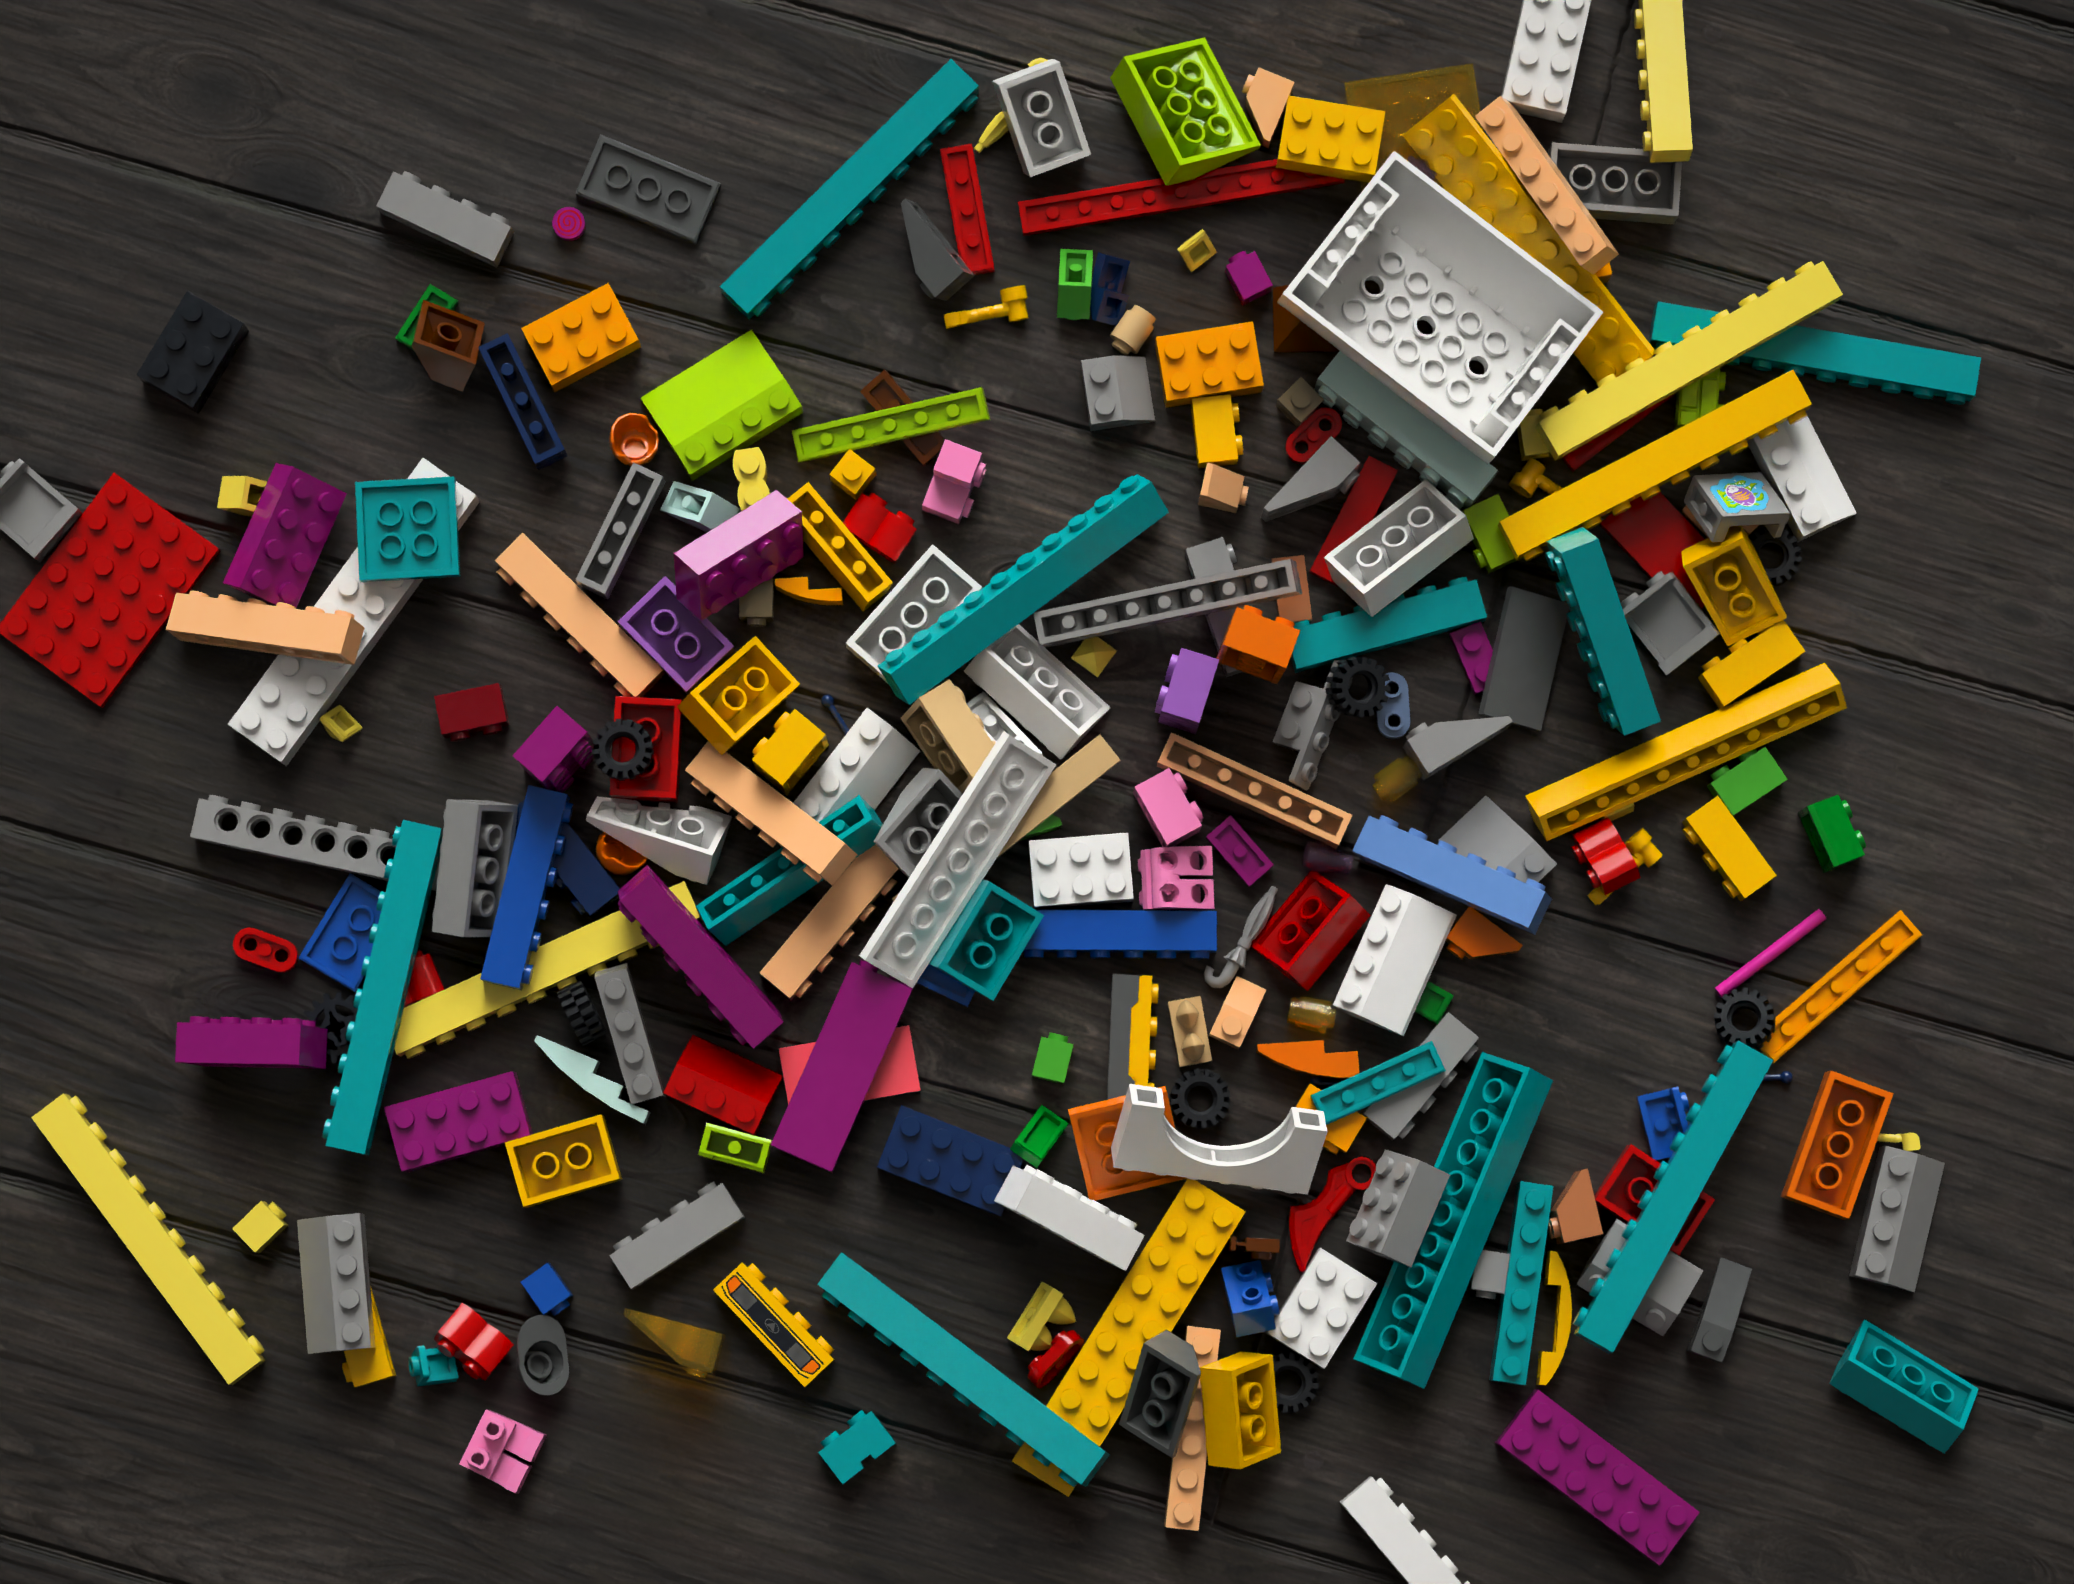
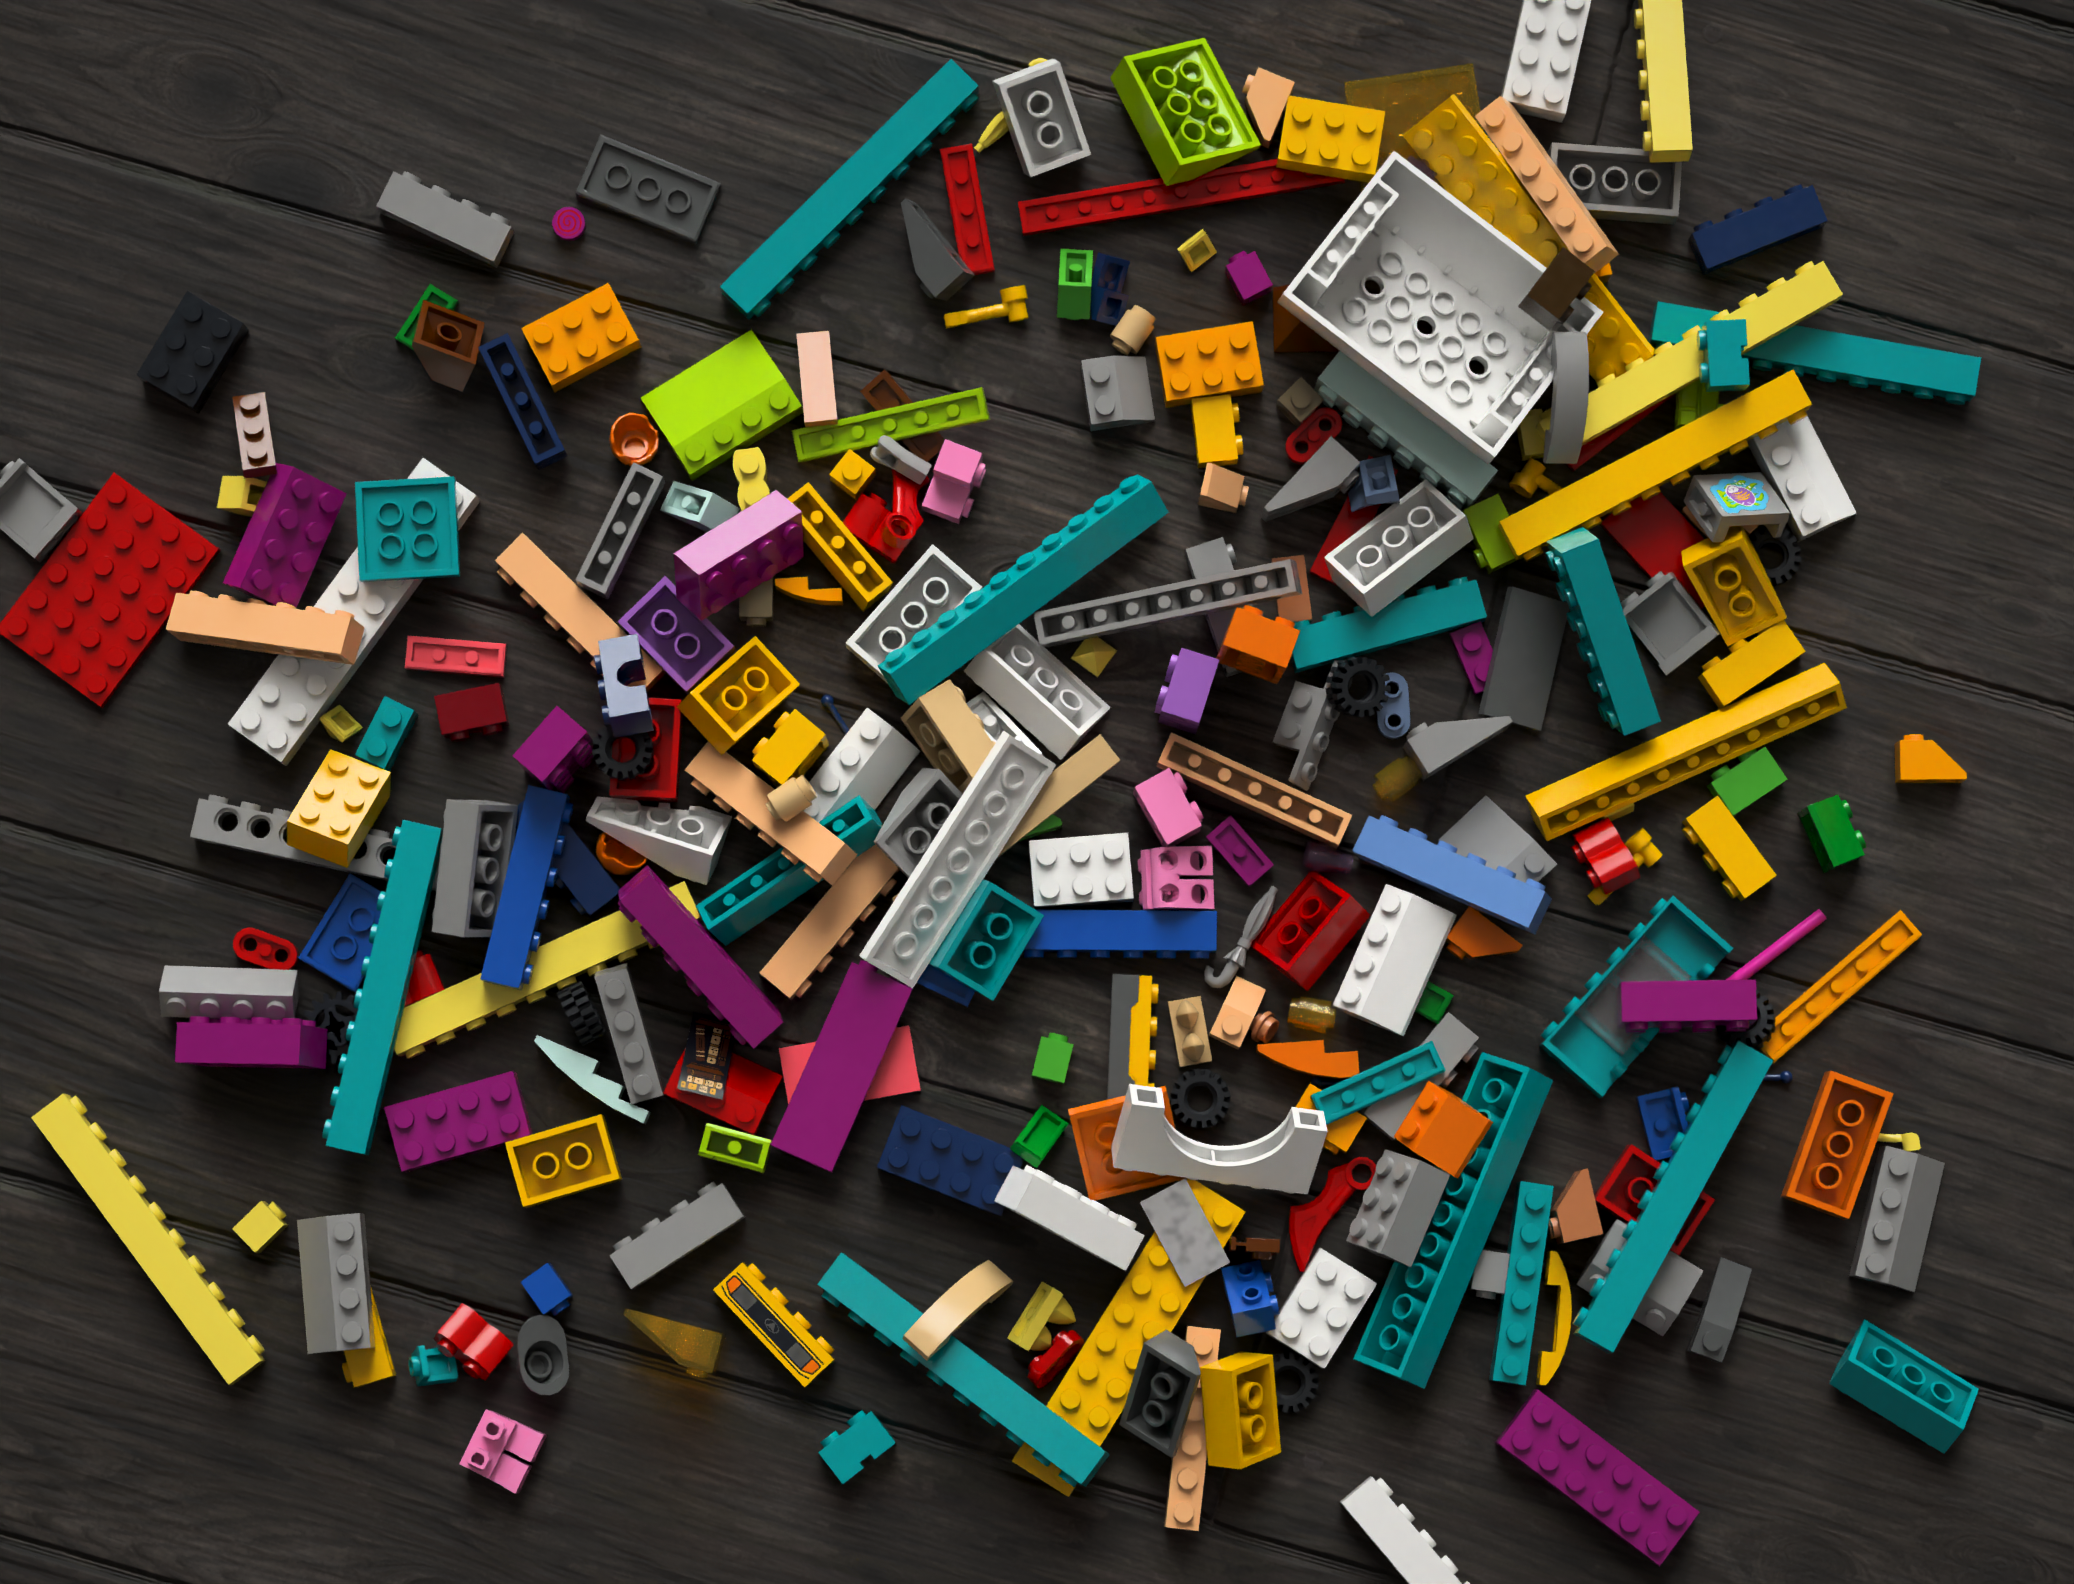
none -> light grey brick [159,965,299,1020]
none -> plate [232,392,277,479]
none -> yellow brick [287,749,391,868]
none -> teal brick [355,696,418,772]
none -> coral tile [405,636,507,678]
none -> arch [594,634,654,738]
none -> sticker [677,1012,735,1100]
none -> tan brick [766,775,817,822]
none -> tile [797,331,838,427]
none -> light grey bar [870,435,931,485]
none -> red piece [880,468,930,549]
none -> tan slope [902,1260,1014,1360]
none -> flat silver sticker [1140,1178,1230,1287]
none -> nougat plate [1250,1011,1279,1043]
none -> sand blue slope [1348,455,1400,512]
none -> orange slope [1394,1081,1493,1179]
none -> dark brown brick [1518,247,1595,331]
none -> teal window [1539,896,1733,1099]
none -> light grey slope [1543,332,1589,464]
none -> magenta brick [1616,979,1757,1034]
none -> dark blue brick [1688,184,1828,275]
none -> teal brick [1697,319,1750,392]
none -> light orange slope [1894,734,1967,783]

